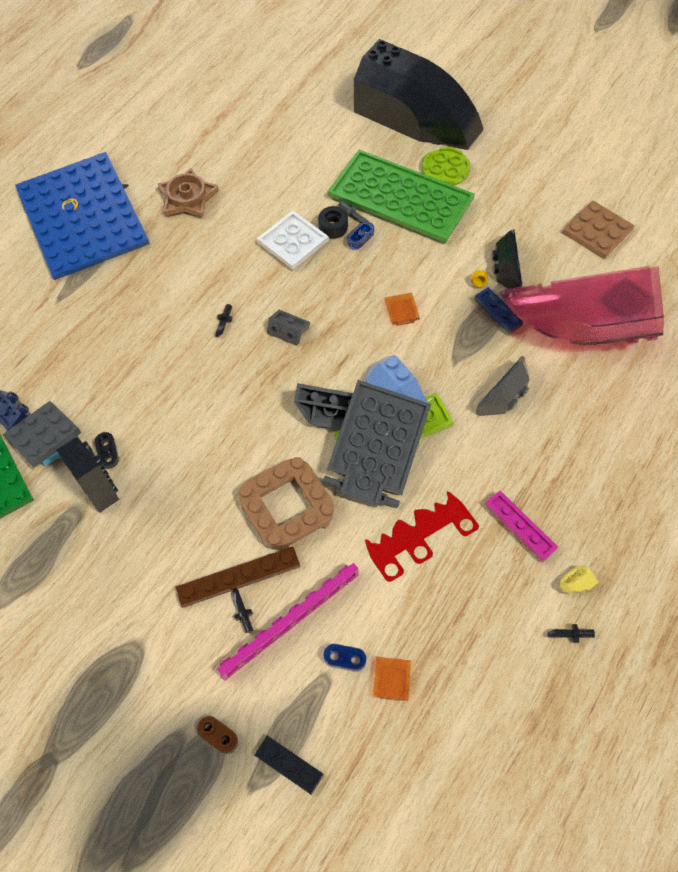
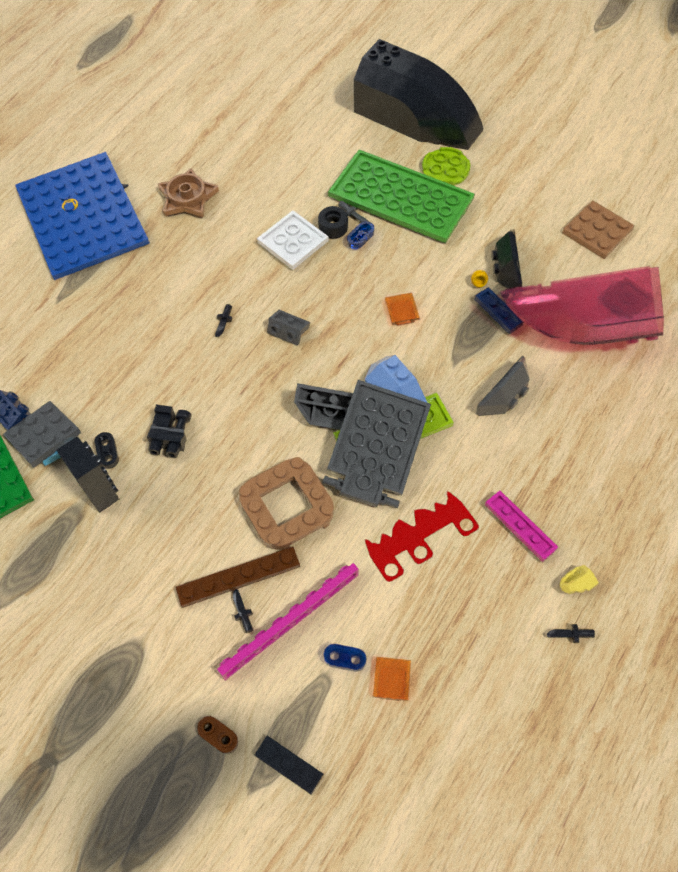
none -> black hips [147,404,192,458]

